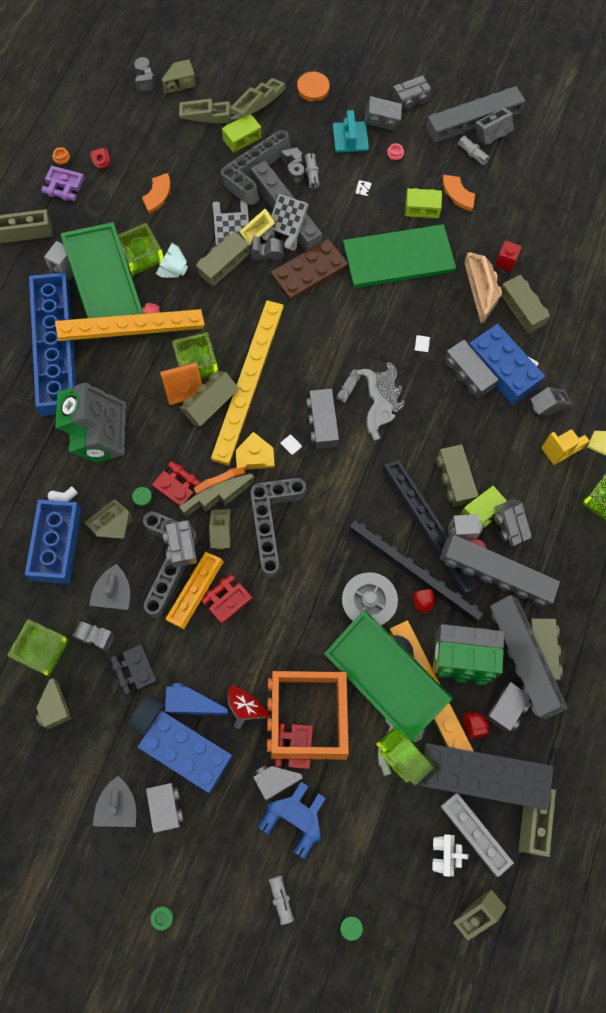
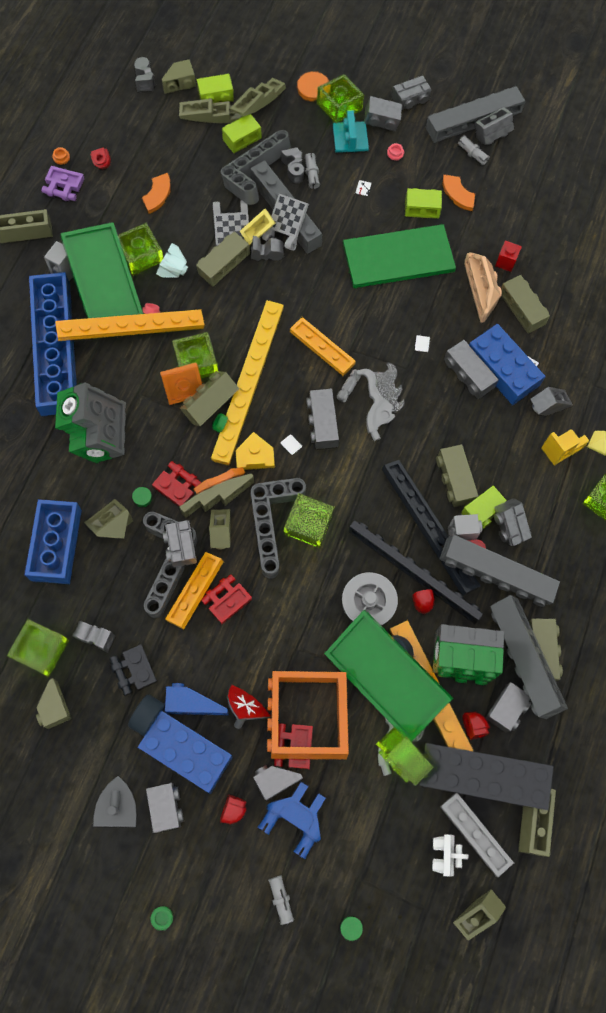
white arm [48,486,78,502] -> none
dark grey shield [89,564,131,610] -> none
reddish brown plate [271,239,348,301] -> none
none -> lime brick [197,74,234,103]
none -> green tile [212,413,228,433]
none -> red piece [220,795,247,824]
none -> clear neon green brick [284,493,334,548]
none -> light orange plate [290,317,356,376]
none -> clear neon green brick [317,74,364,123]

